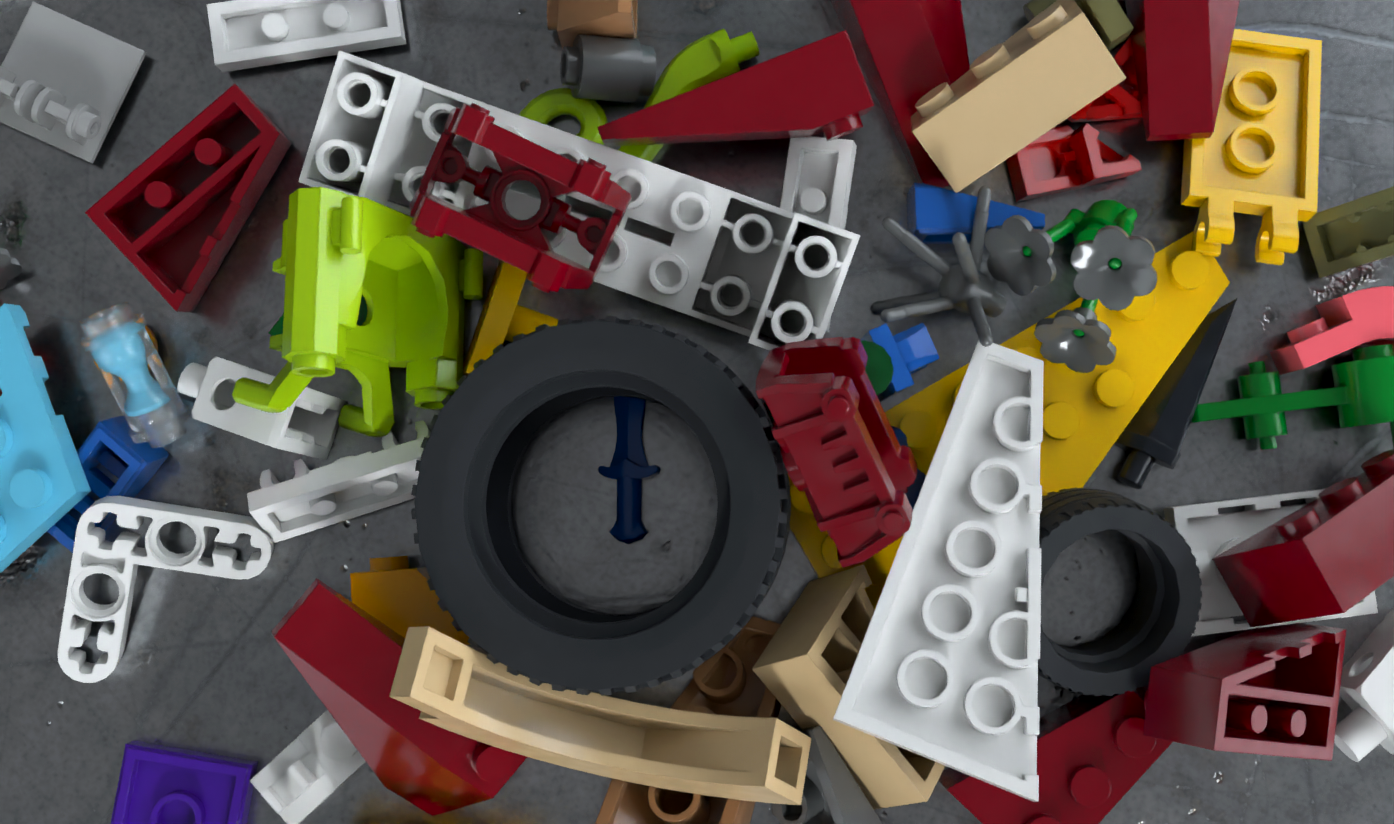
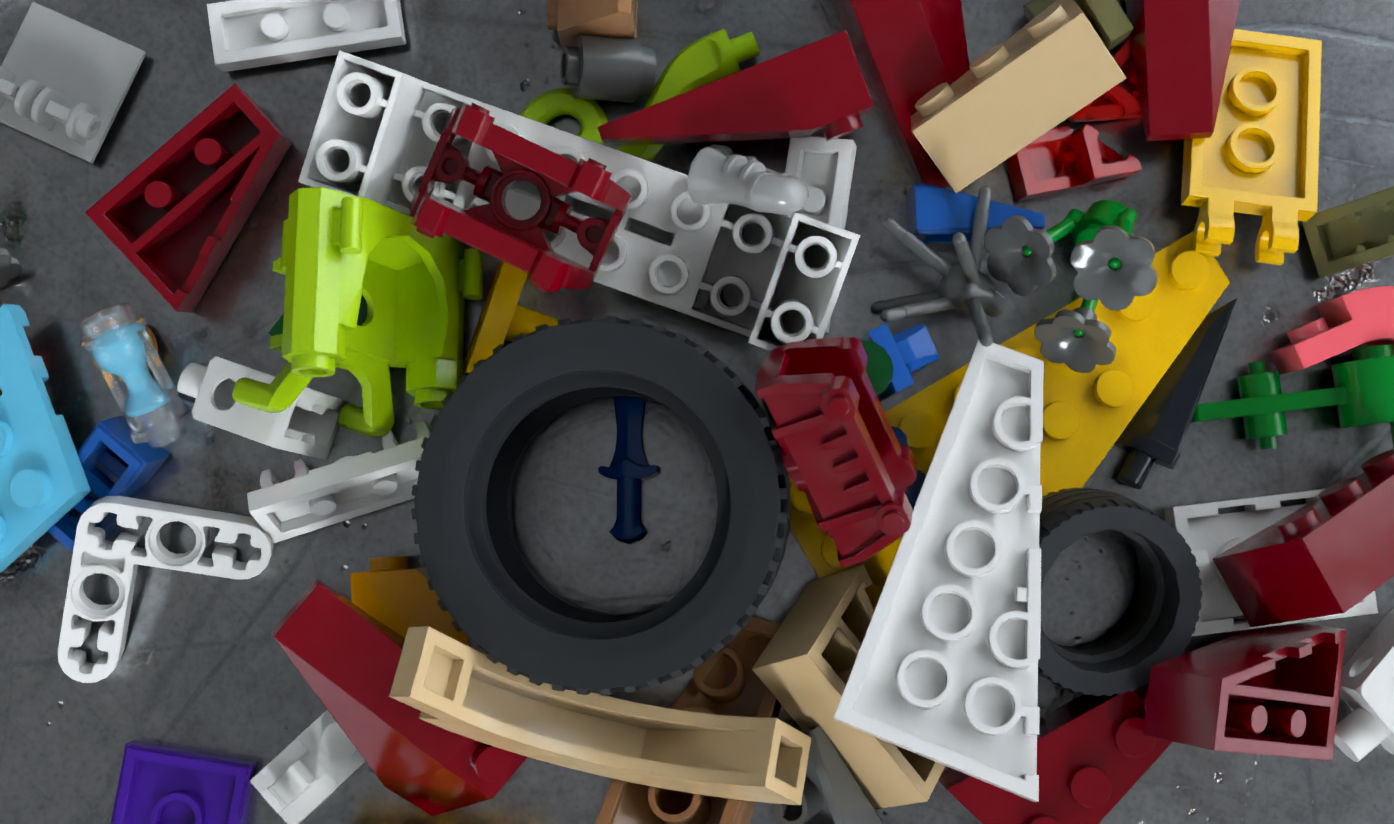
none -> light grey piece [687,144,809,214]

